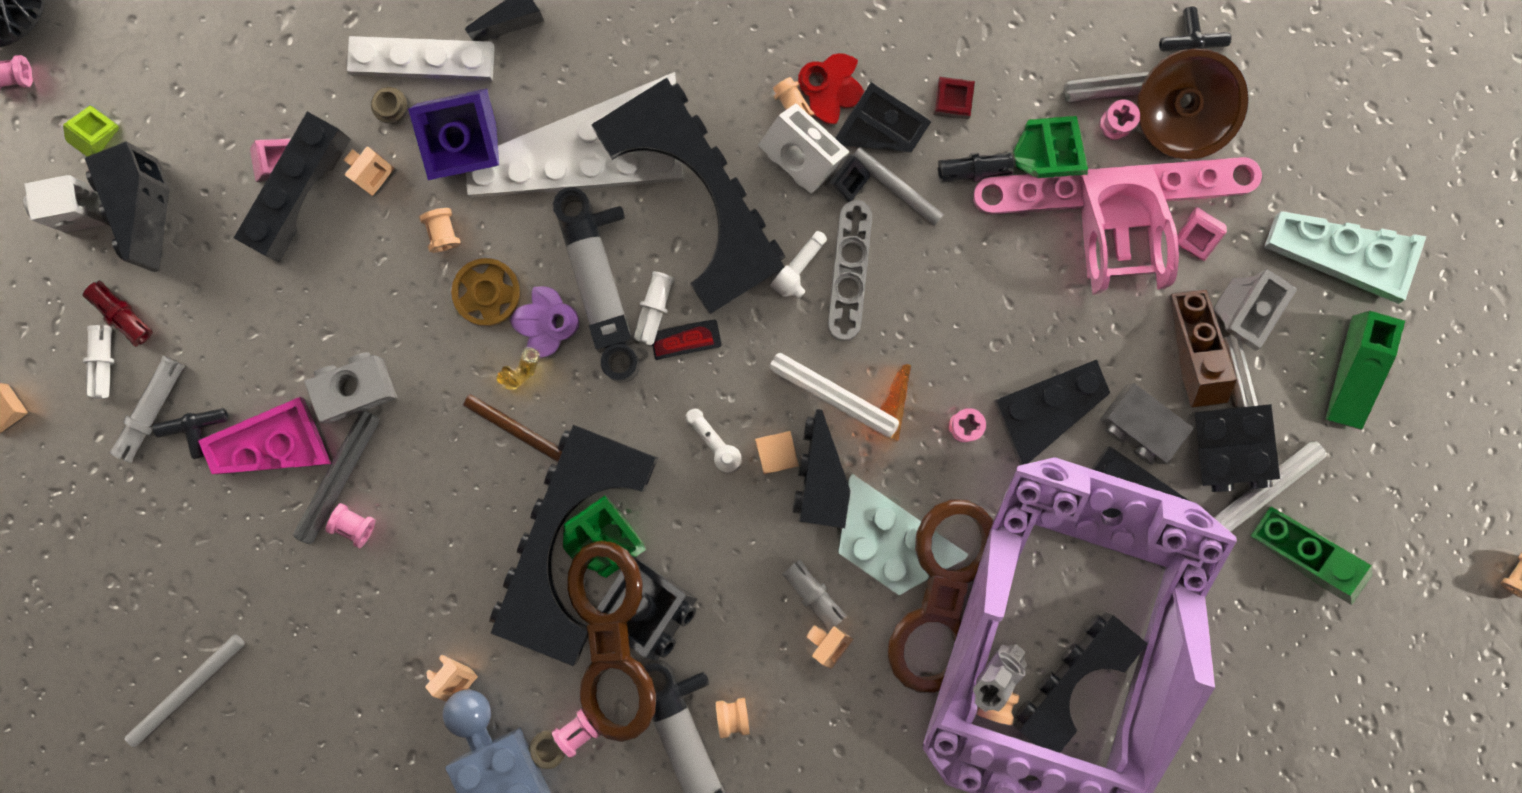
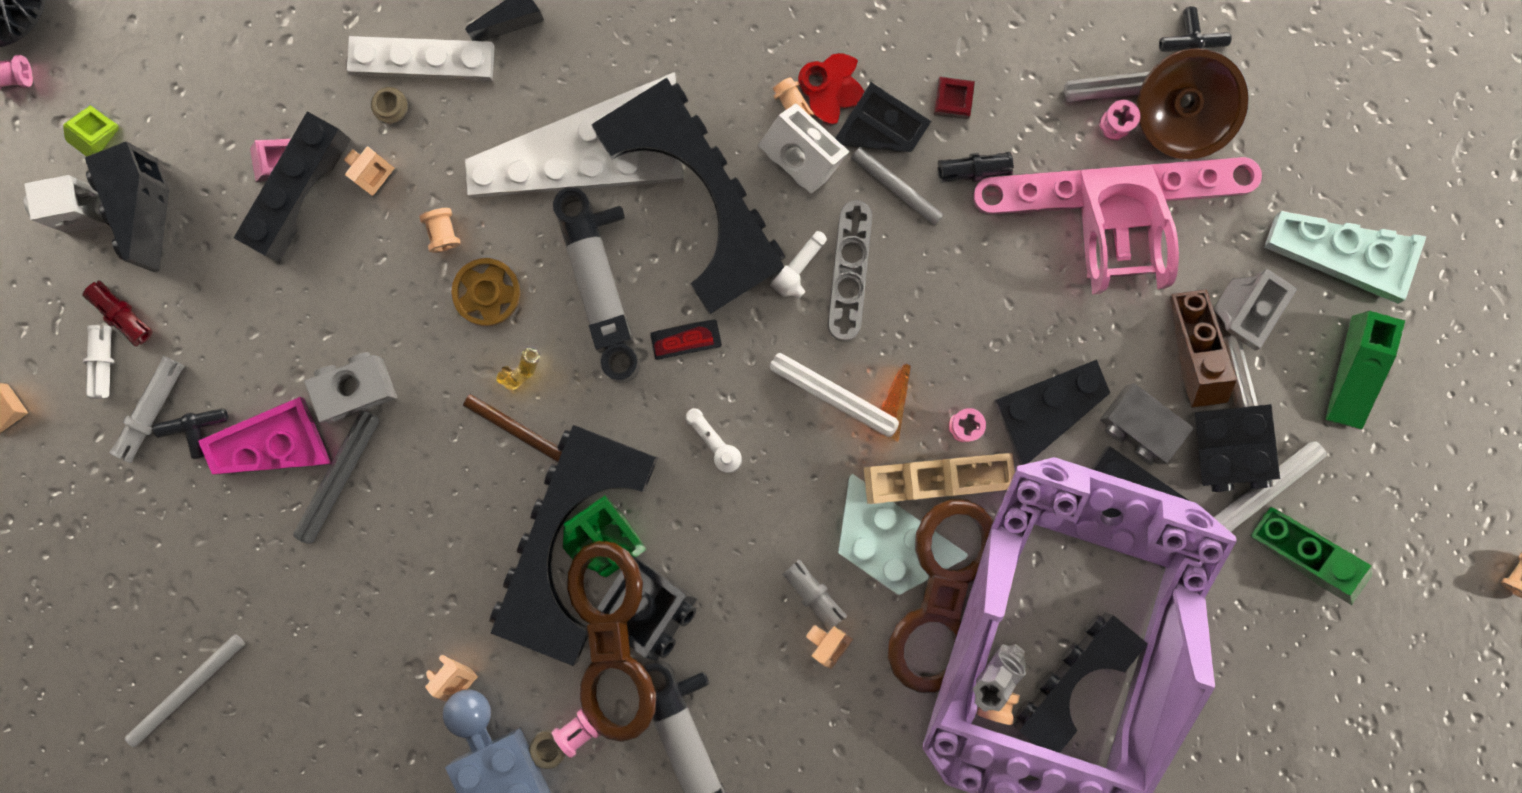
bright pink bush [326,503,376,549] -> none
dark purple slope [408,88,499,180] -> none
medium lavender plate [510,286,579,358] -> none
white axle [633,271,675,345] -> none
light nougat wheel [716,697,750,739] -> none
light nougat slope [755,431,799,475] -> none
black slope [792,409,851,529] -> none
black slope [824,154,871,203] -> none
green slope [1013,116,1088,178] -> none
bright pink slope [1177,207,1227,261] -> none
none -> tan slope [864,453,1015,504]

